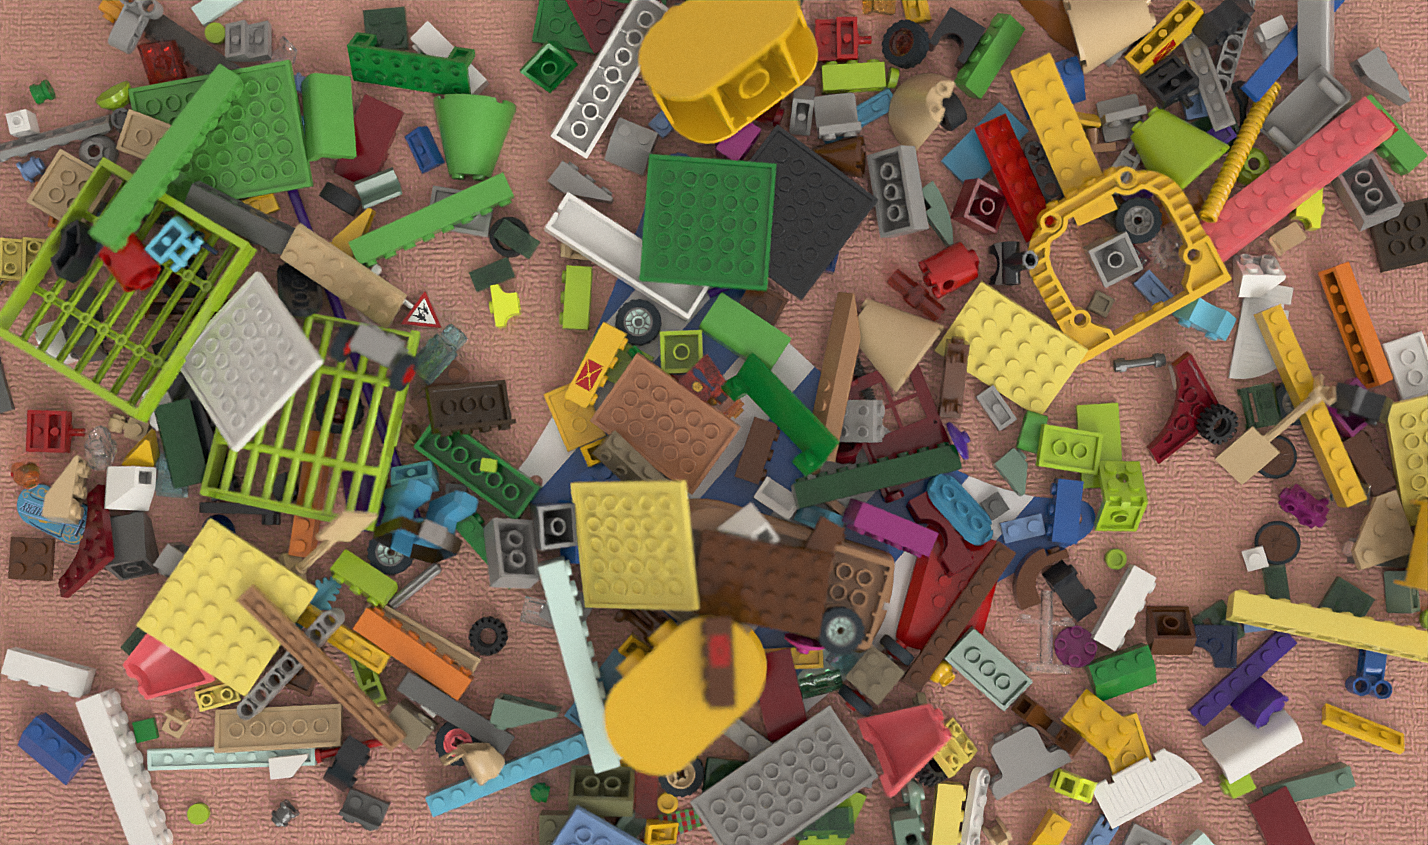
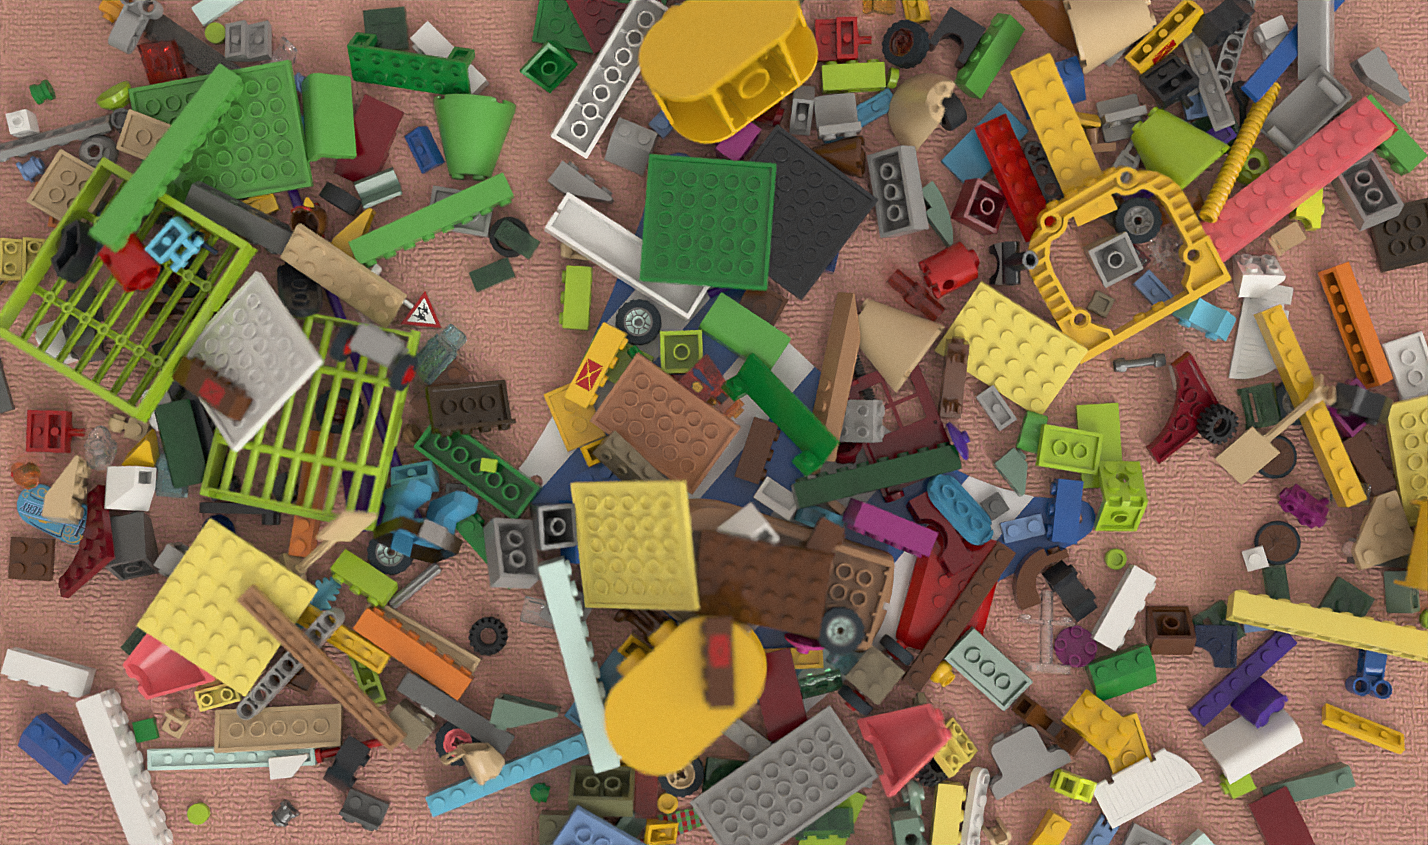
neon yellow brick [489,284,522,329] -> none
none -> reddish brown brick [172,356,253,422]
none -> reddish brown piece [290,197,328,239]

